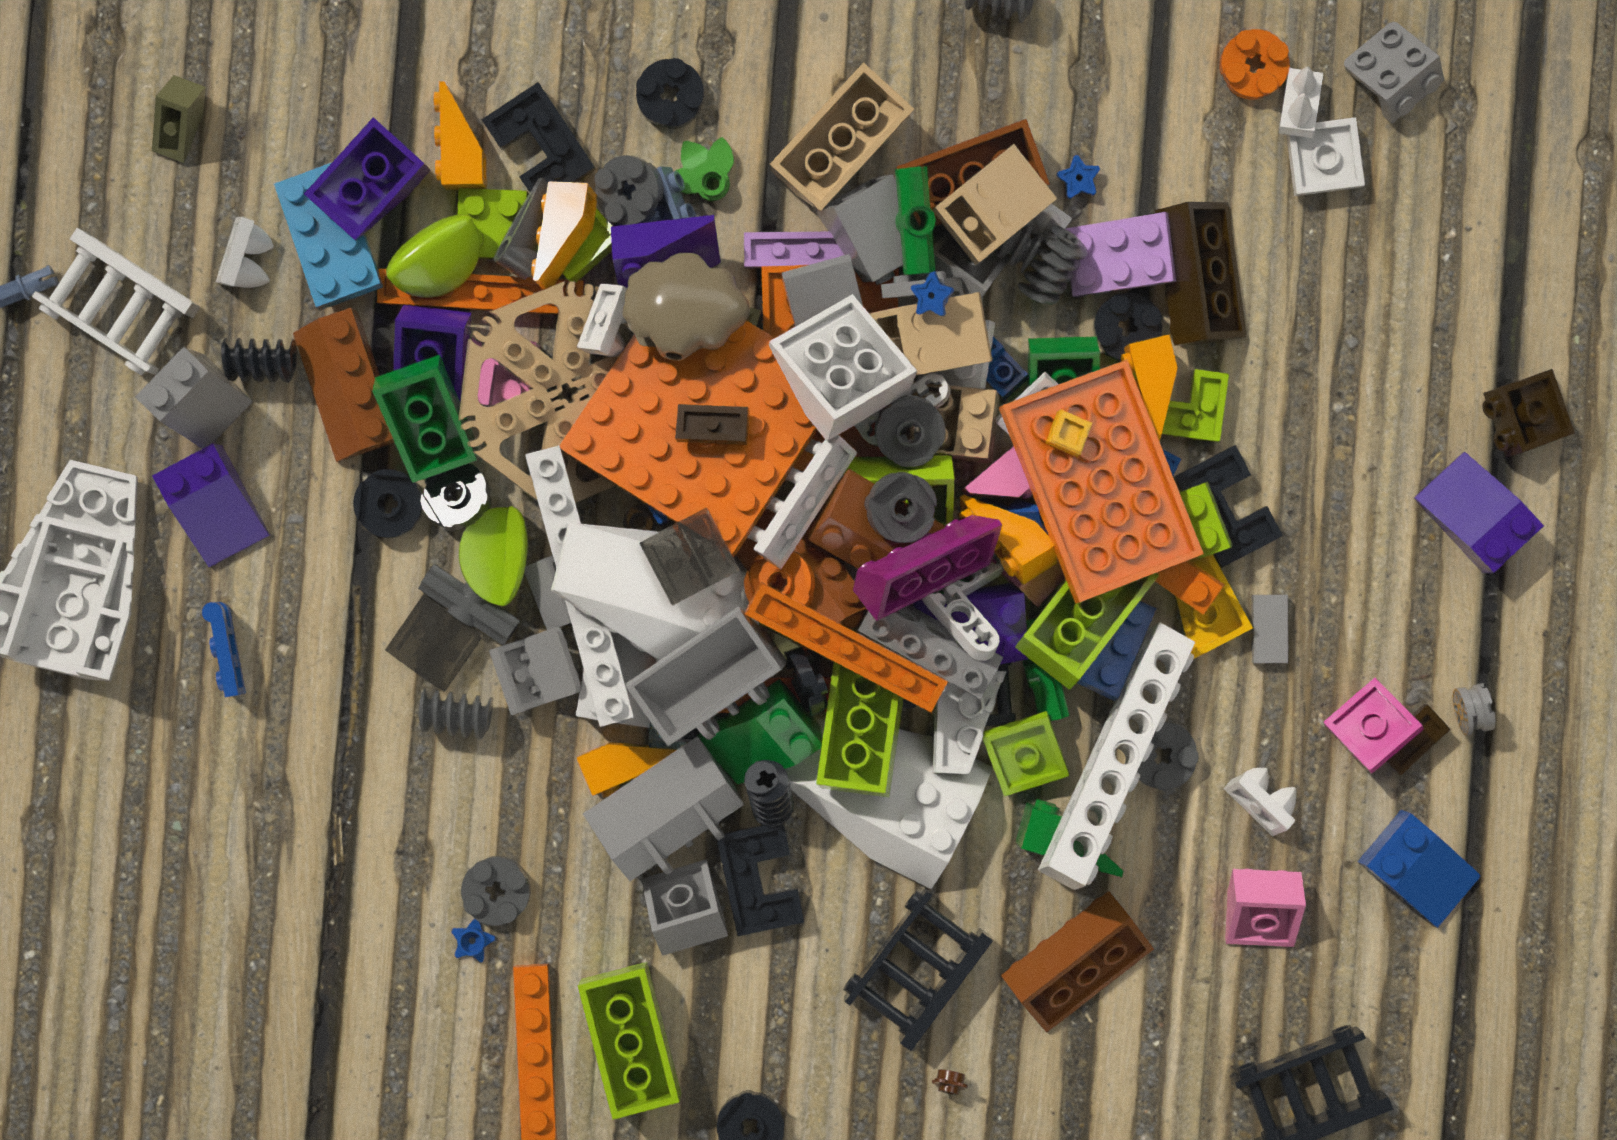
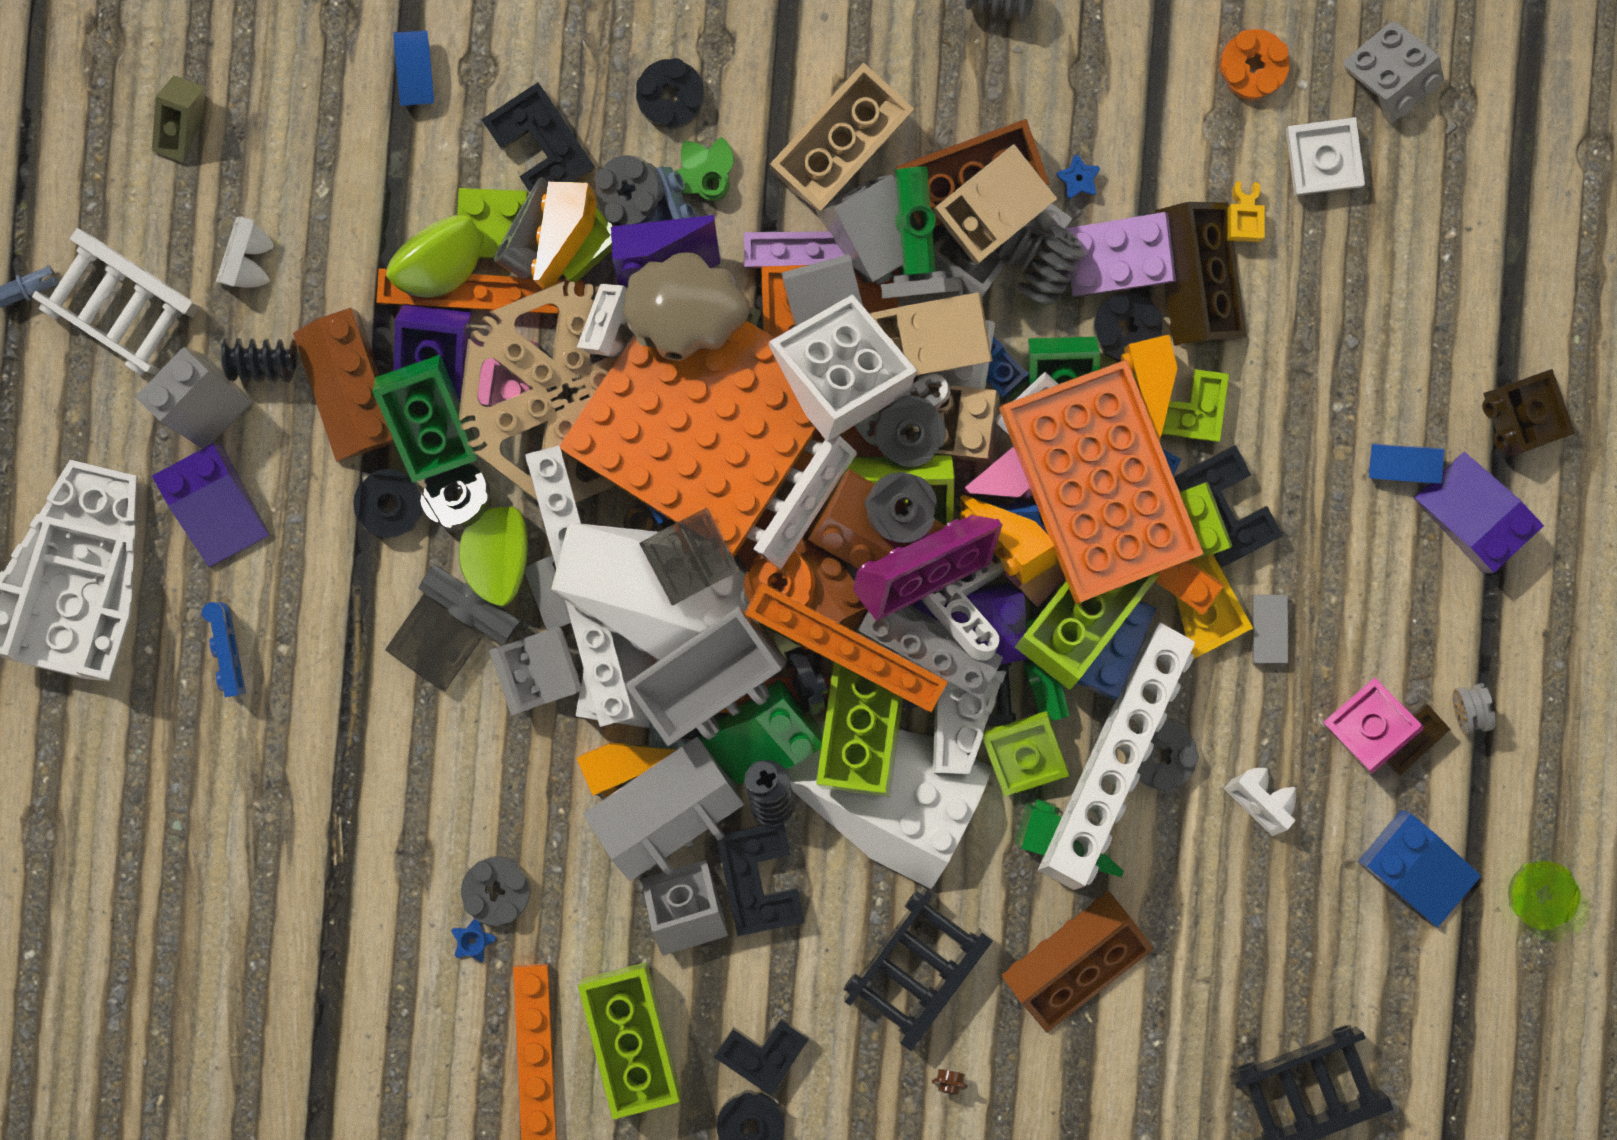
dark azure plate [274,163,383,311] -> none
dark purple slope [304,117,431,241] -> none
dark grey piece [418,688,493,740] -> none
light orange slope [434,81,487,190] -> none
dark brown plate [675,404,750,445] -> none
blue plate [911,271,954,317] -> none
yellow tile [1046,409,1092,457] -> none
bright pink slope [1225,869,1306,947] -> none
white tile [1278,66,1323,139] -> none
none -> blue slope [393,30,434,106]
none -> black plate [714,1018,809,1096]
none -> yellow plate [1228,181,1265,242]
none -> blue slope [1368,443,1445,483]
none -> clear neon green plate [1508,860,1581,930]

